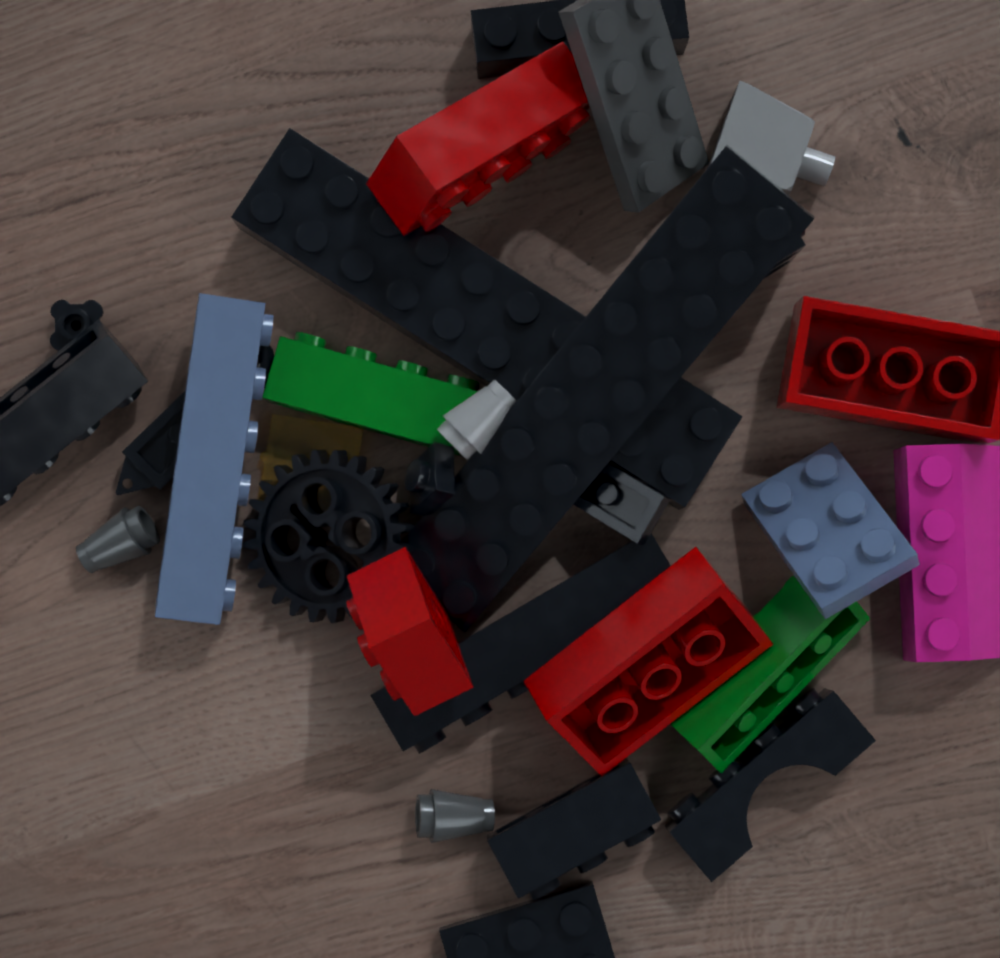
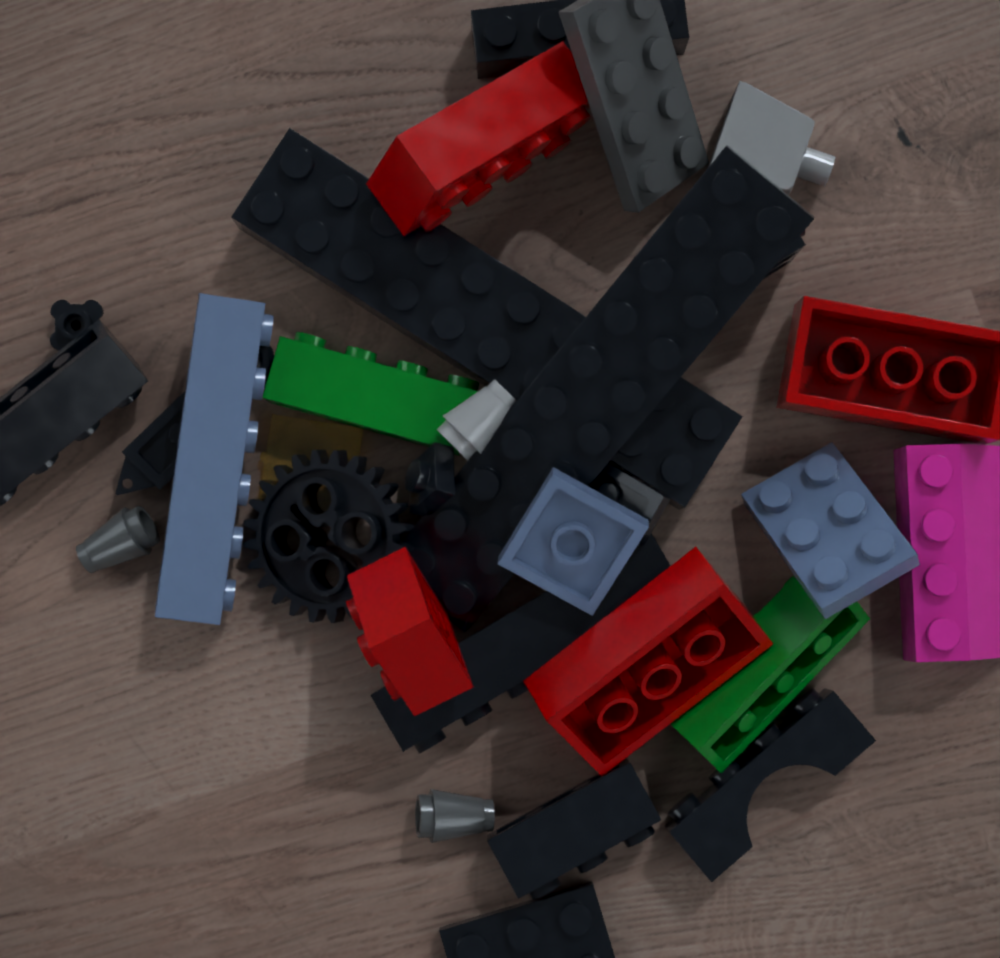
none -> sand blue plate [498,467,649,616]

